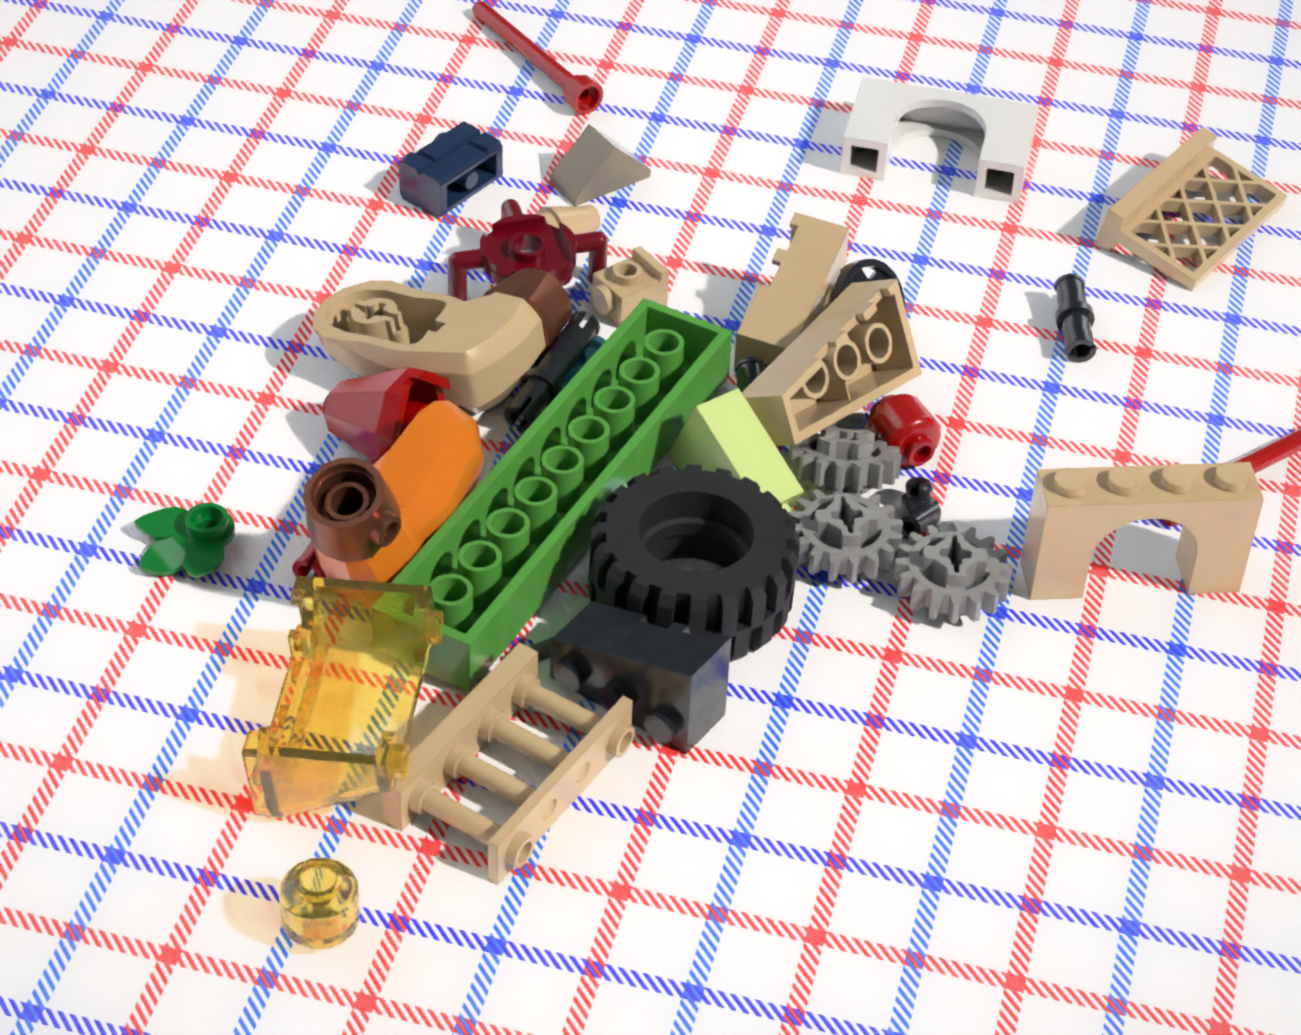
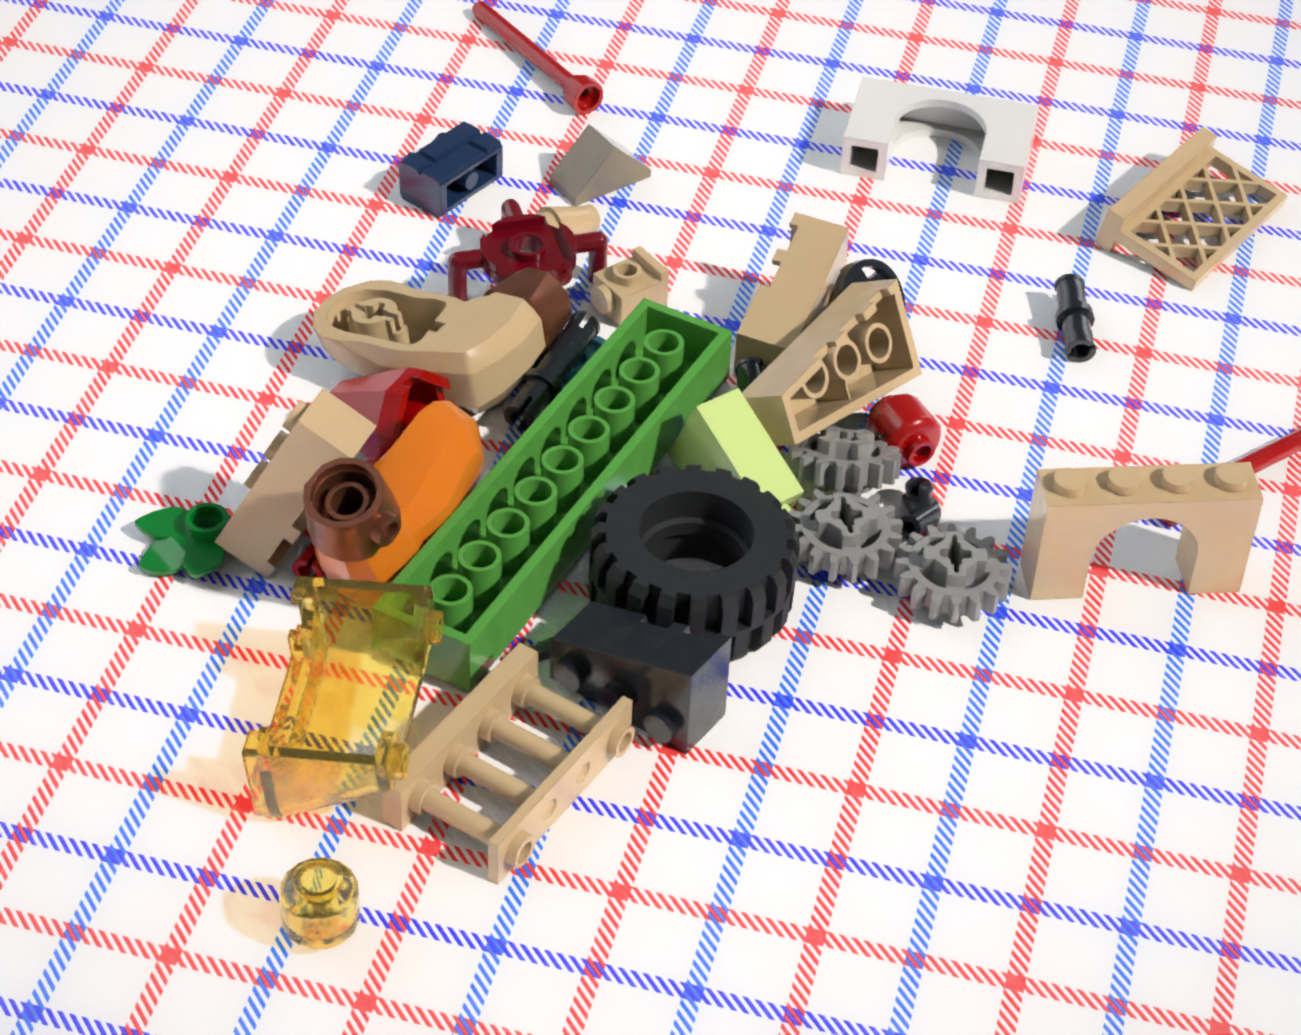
none -> tan wedge [215,388,377,580]

